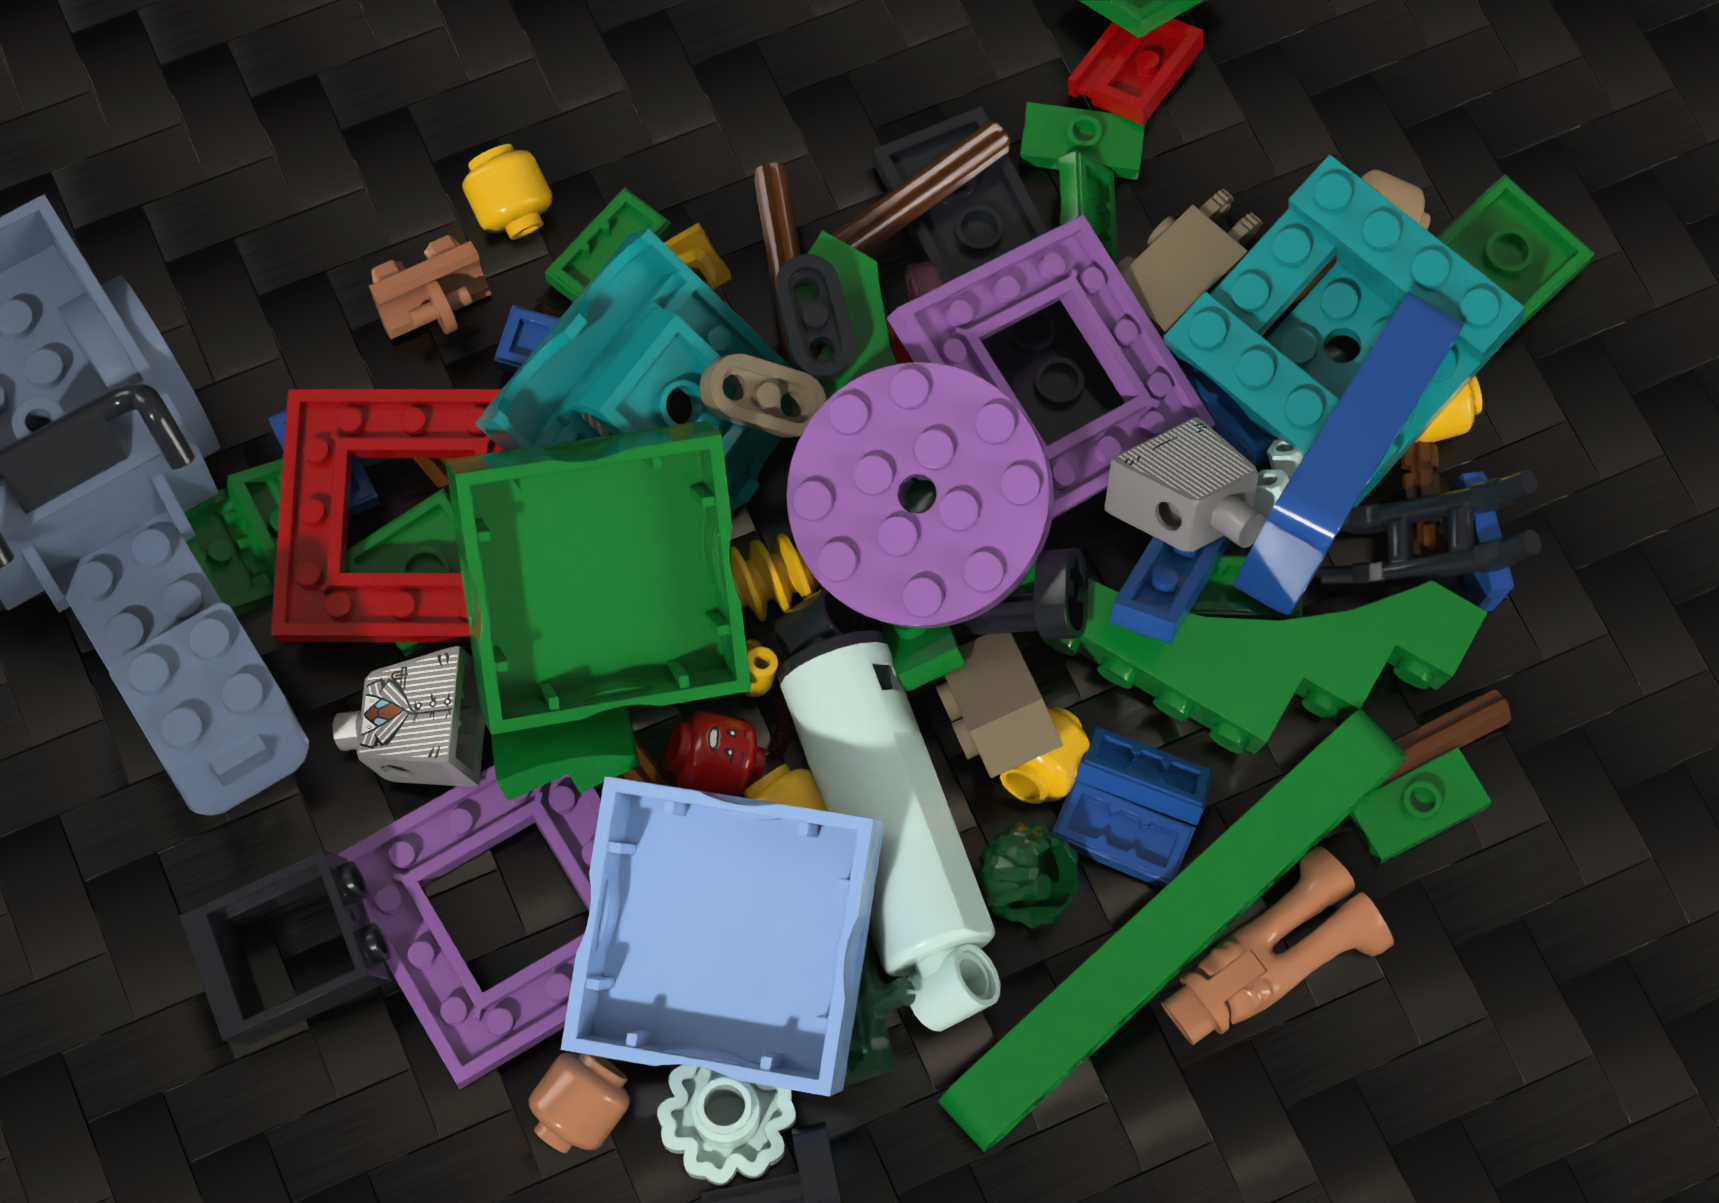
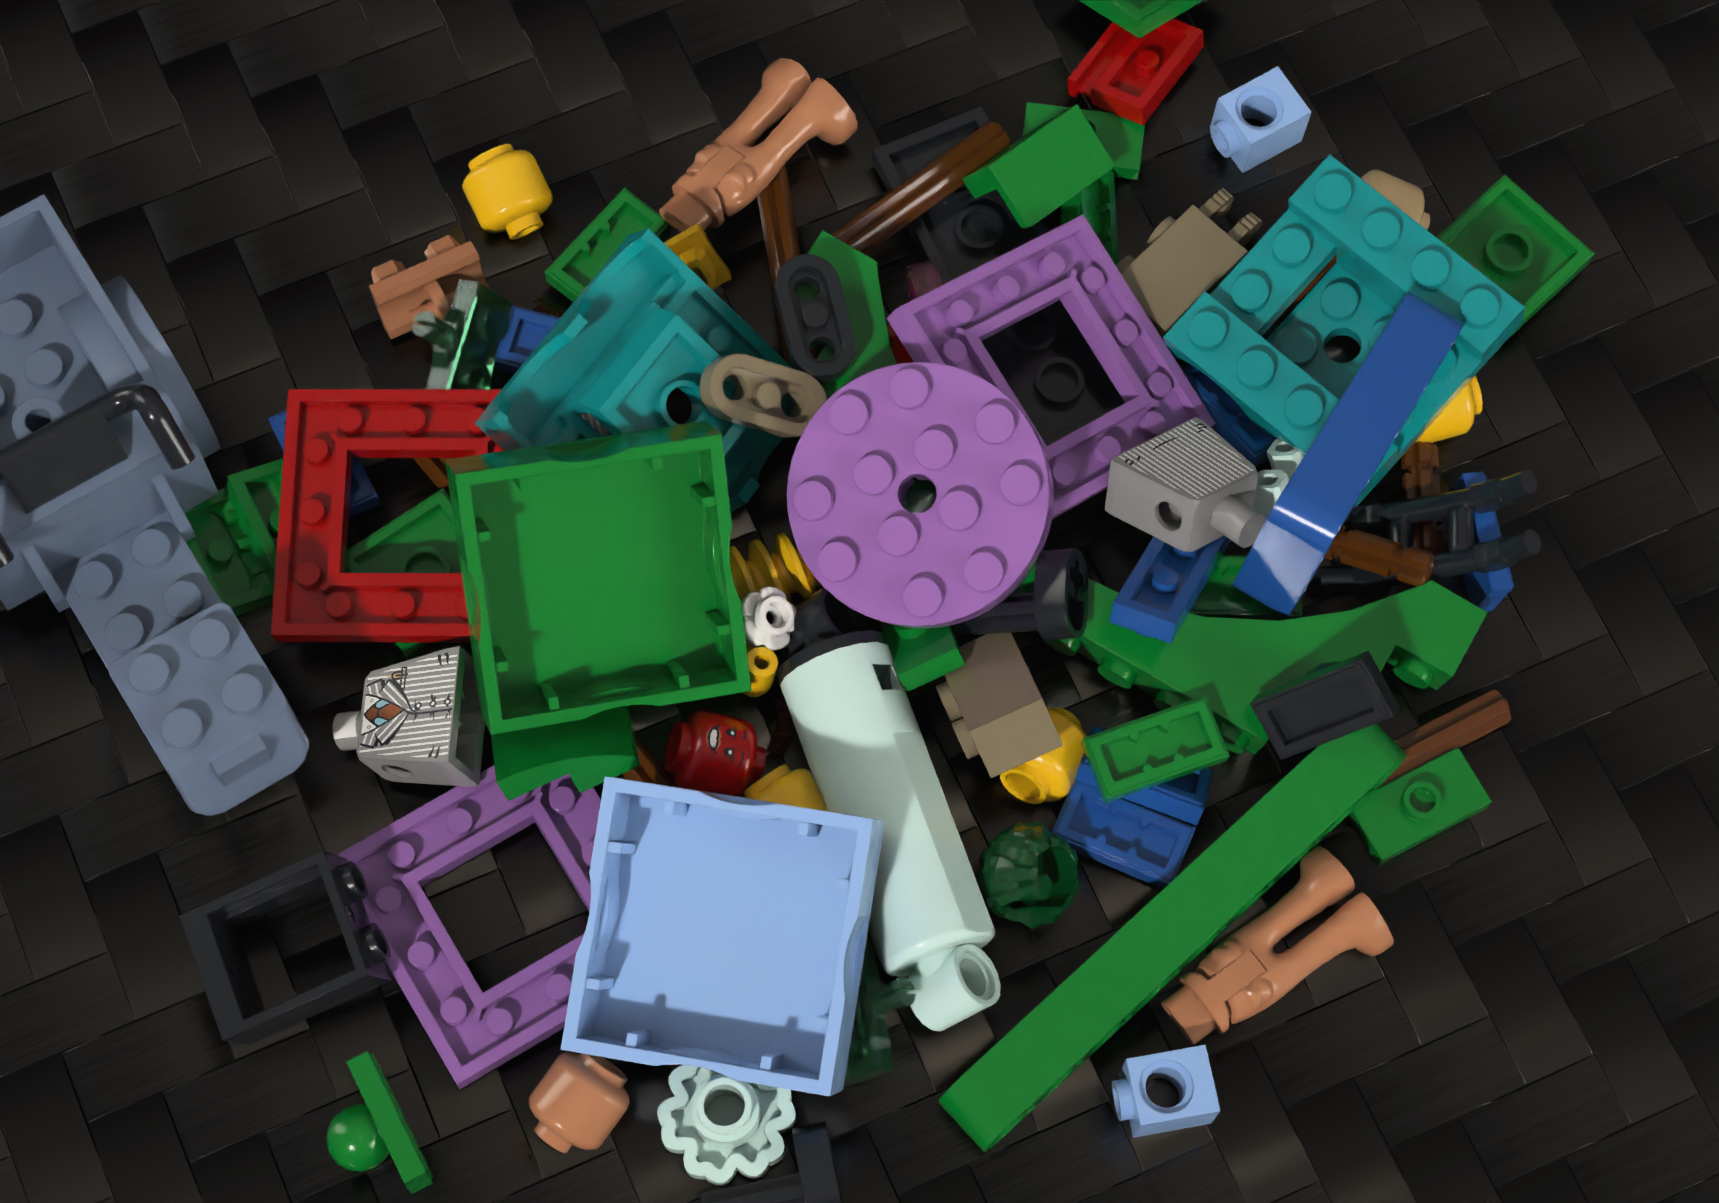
none -> green tile [326,1051,434,1194]
none -> clear green plate [412,279,513,389]
none -> nougat piece [659,58,858,233]
none -> white plate [741,586,797,650]
none -> green panel [962,104,1114,229]
none -> green plate [1081,695,1229,804]
none -> light blue brick [1112,1045,1220,1138]
none -> light blue brick [1210,66,1311,173]
none -> black tile [1250,650,1400,760]
none -> reddish brown axle [1324,525,1435,586]

